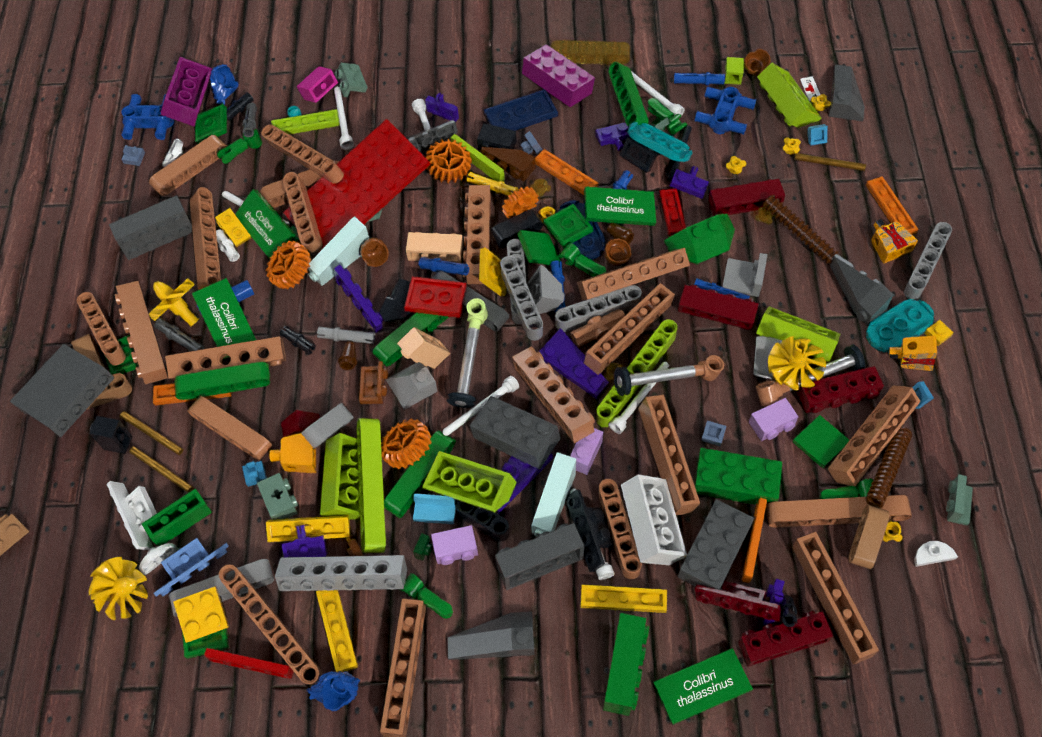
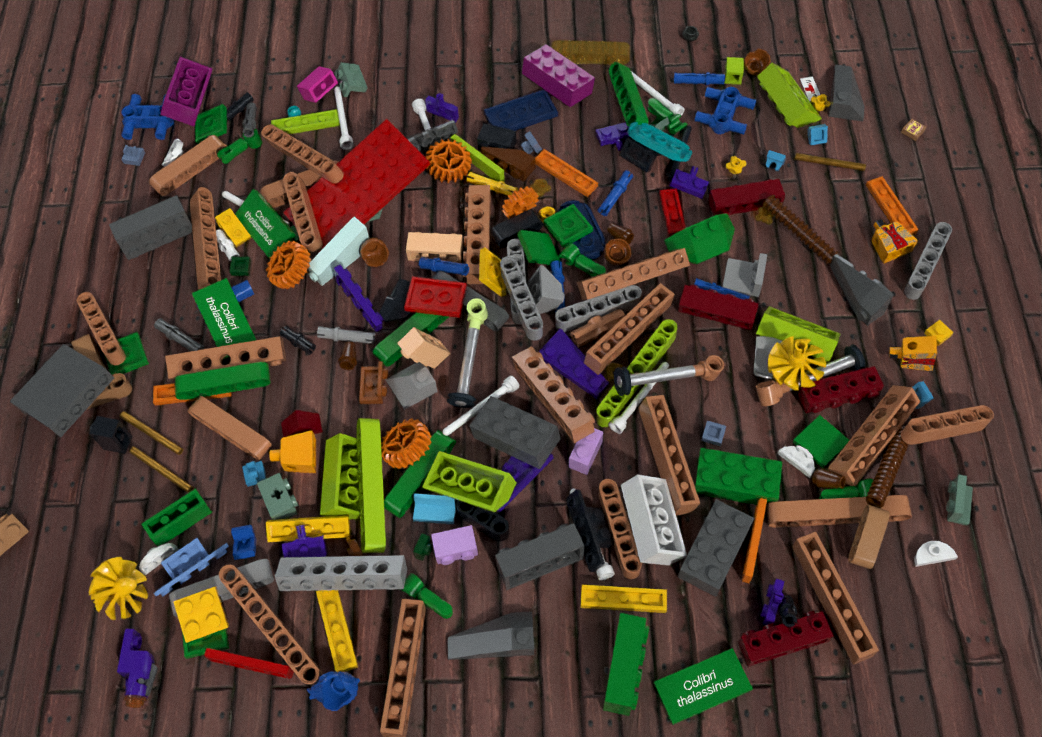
white bracket [107,481,157,550] -> none
nougat brick [114,281,168,384] -> none
yellow piece [149,278,199,327] -> none
blue hair [210,64,239,105] -> none
light grey beam [301,403,354,449] -> none
light aqua slope [531,452,576,536] -> none
green tile [584,187,656,226] -> none
dark red bracket [694,581,781,621] -> none
lavender brick [749,398,798,441] -> none
yellow plate [783,138,801,155] -> none
teal tile [866,299,934,352] -> none
yellow plate [883,522,902,542] -> none
none -> dark purple plate [117,629,158,708]
none -> dark green plate [230,257,251,276]
none -> blue bracket [231,525,257,560]
none -> pearl dark grey plate [682,26,699,41]
none -> dark azure tile [766,150,786,171]
none -> white plate [777,445,815,478]
none -> reddish brown cone [813,468,846,488]
none -> tile [901,119,926,141]
none -> nougat beam [901,405,994,445]

